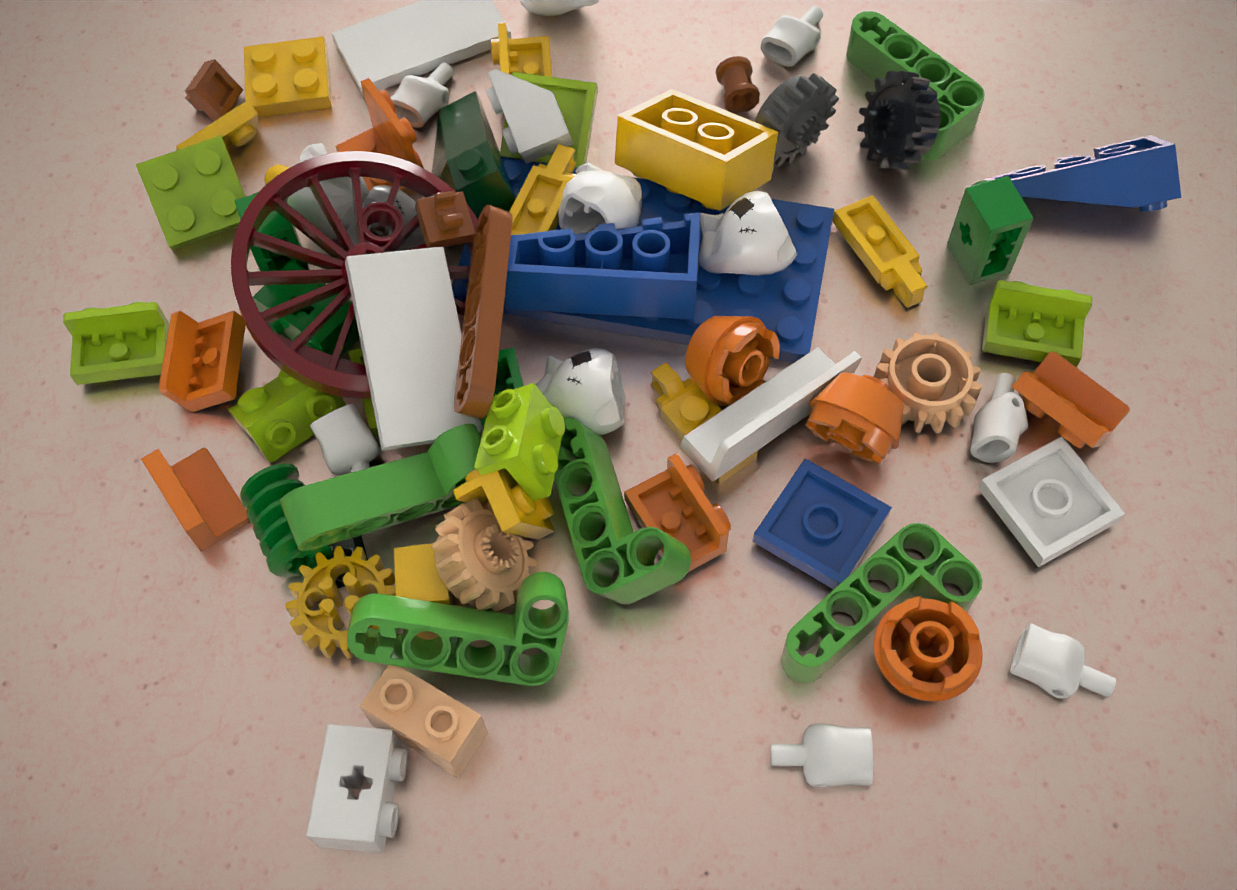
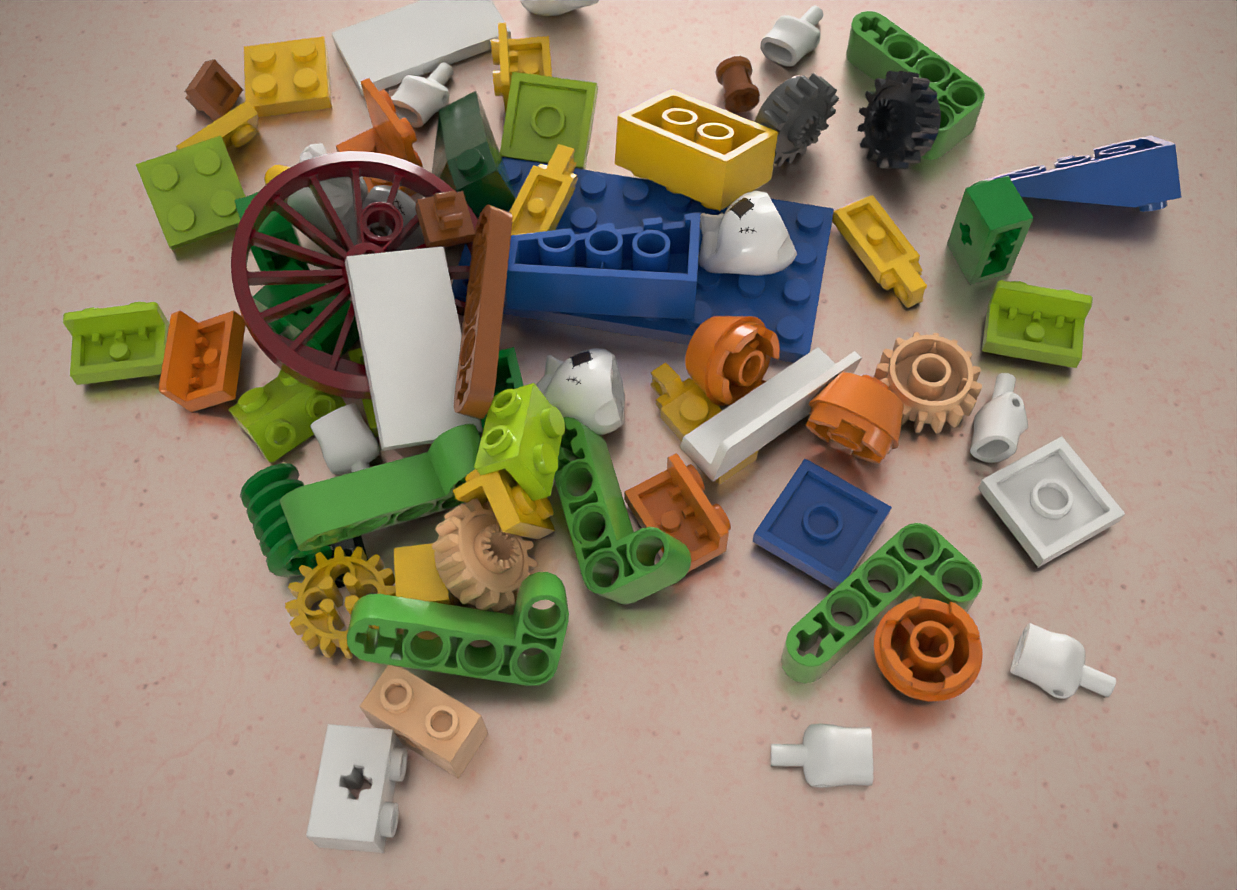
orange panel [141,448,250,552] -> none
white slope [486,69,574,164] -> none
white piece [558,162,642,234] -> none
orange bracket [1012,352,1130,449] -> none

